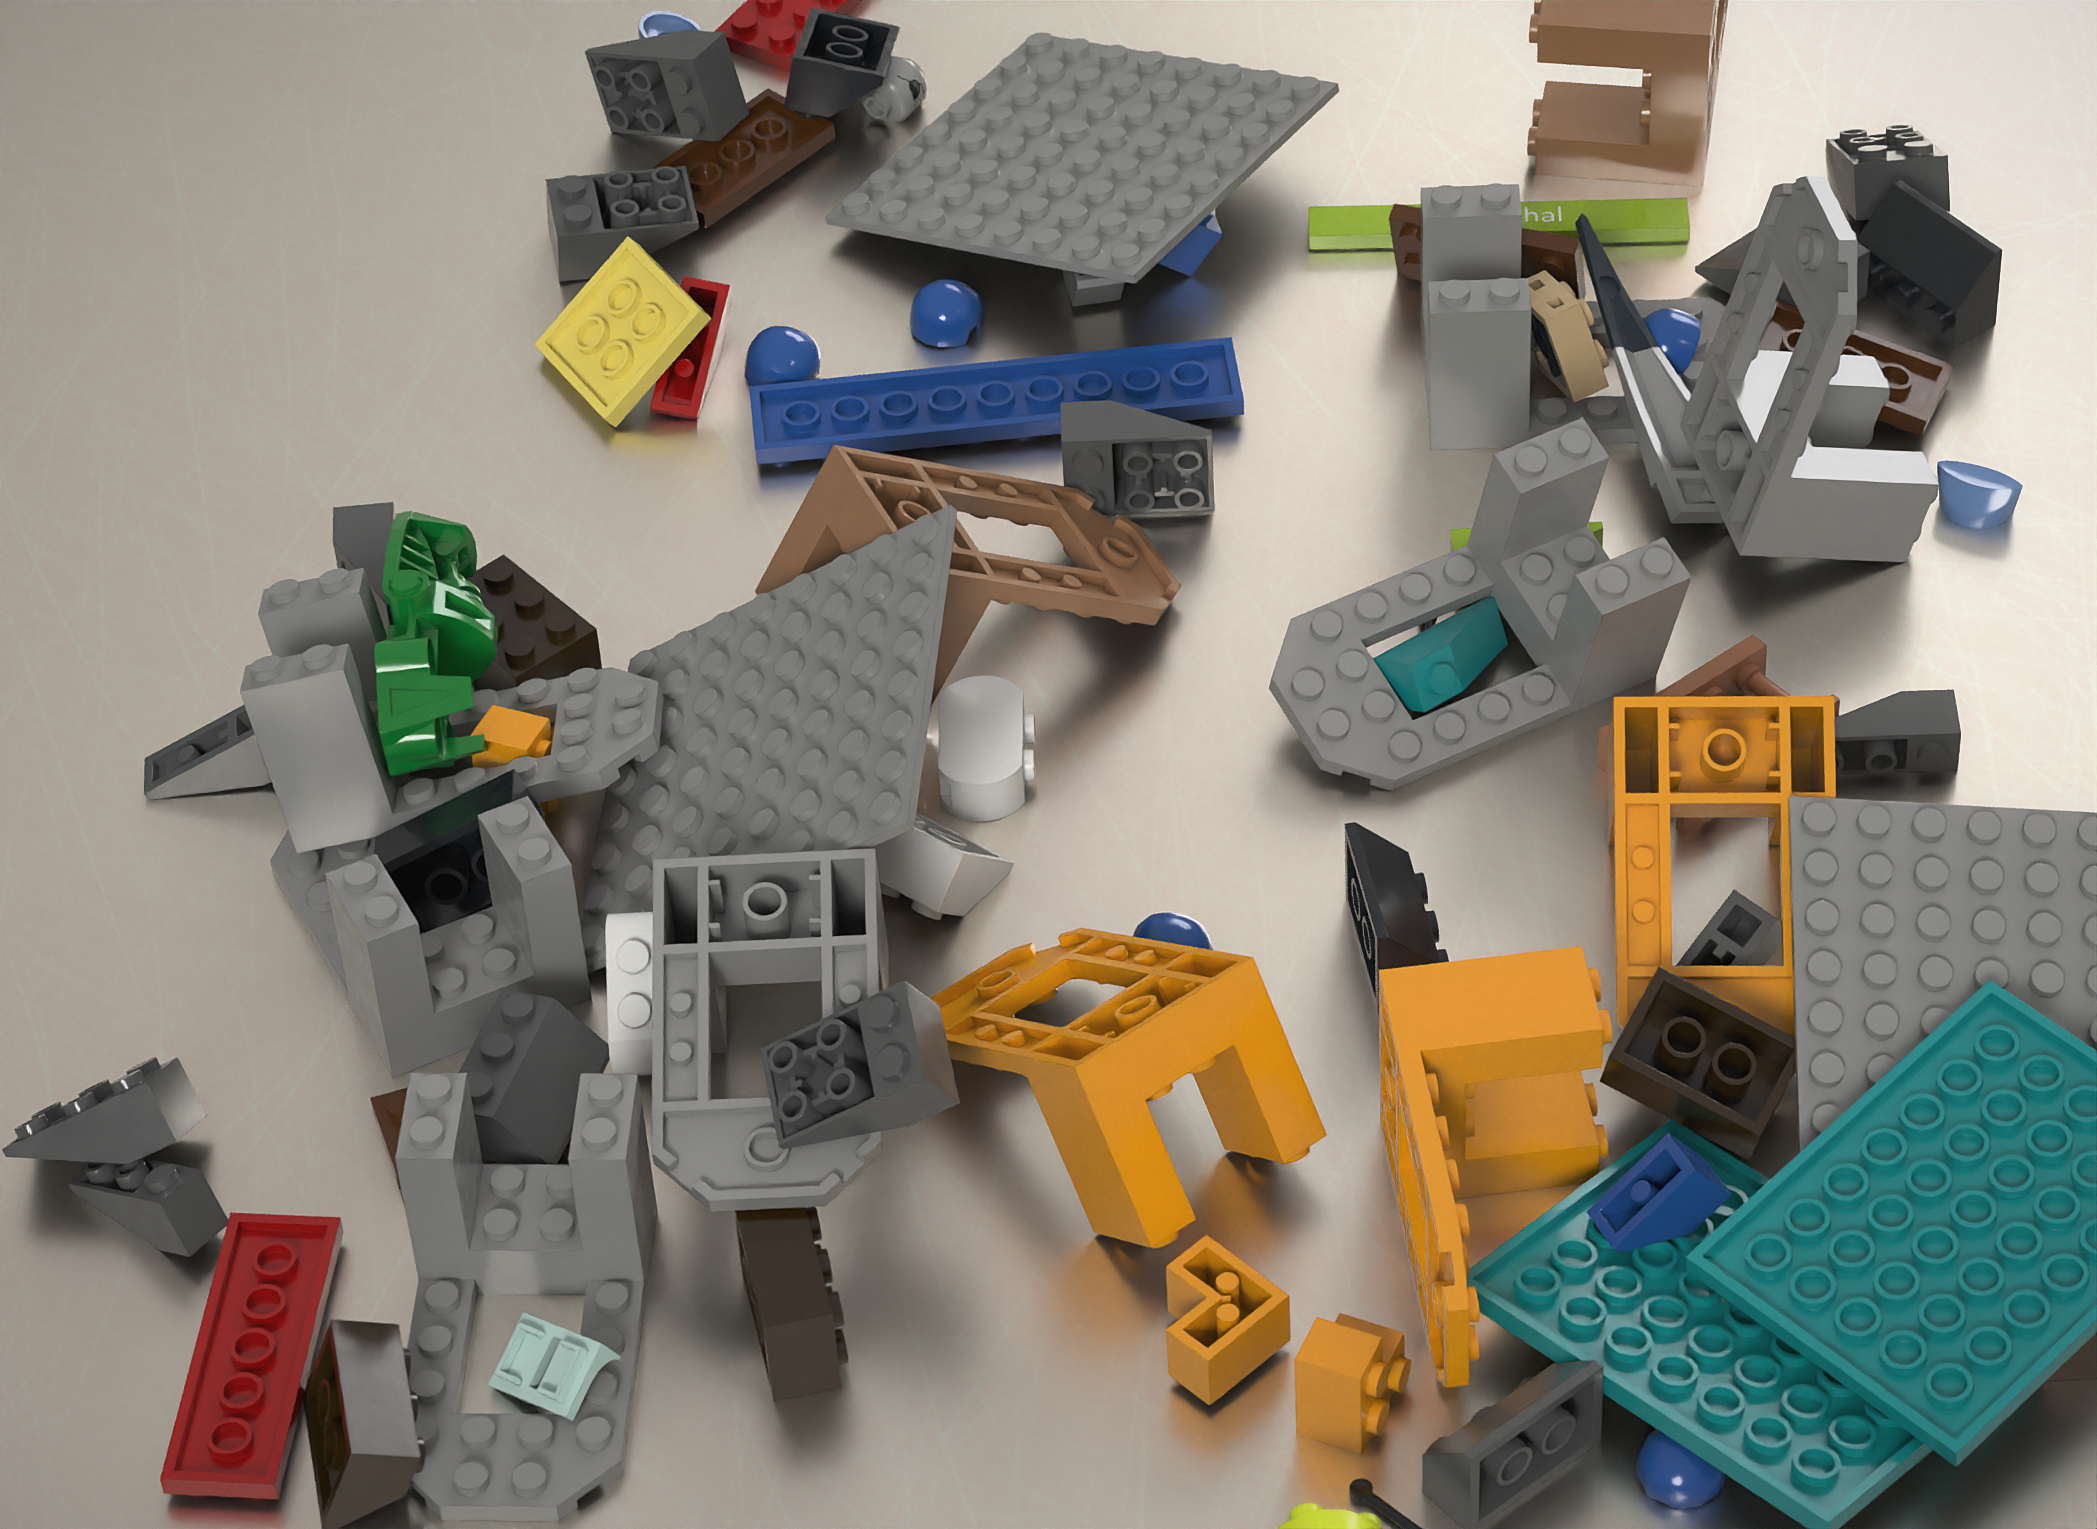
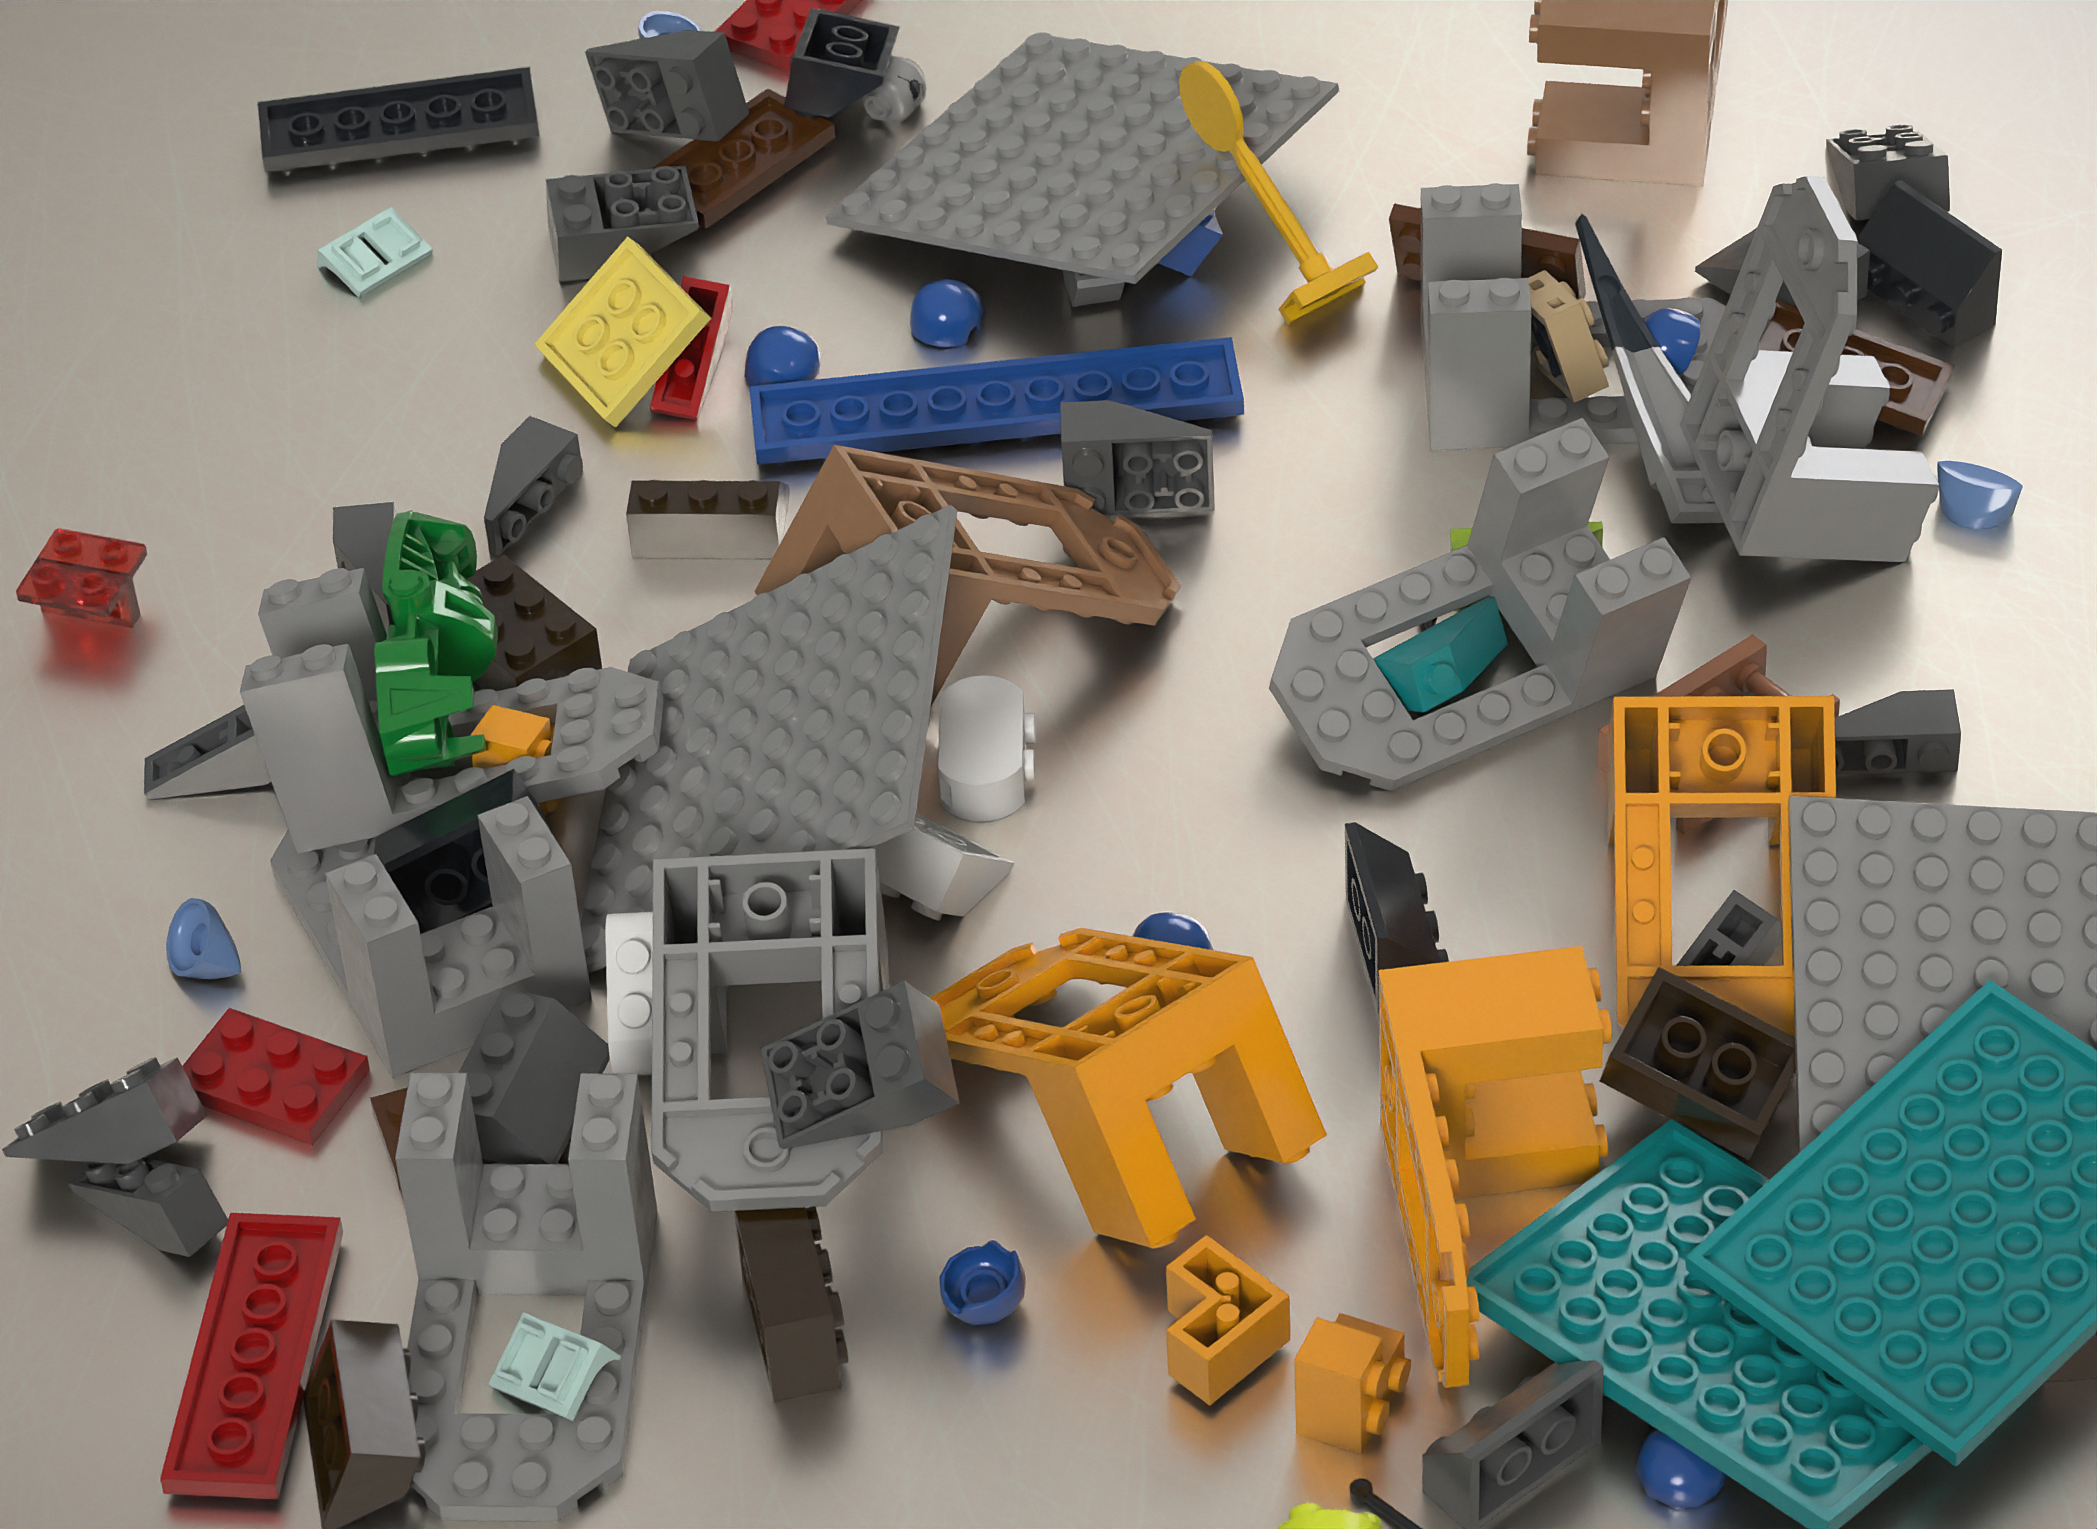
lime tile [1308,198,1690,250] -> none
blue slope [1586,1133,1732,1253] -> none
none -> clear red bracket [16,528,147,628]
none -> medium blue piece [166,898,241,979]
none -> red plate [182,1008,370,1145]
none -> black plate [258,67,539,172]
none -> light aqua piece [317,206,433,298]
none -> dark grey slope [484,416,583,558]
none -> slope [626,480,790,559]
none -> blue hair [939,1240,1026,1325]
none -> yellow piece [1179,60,1379,325]

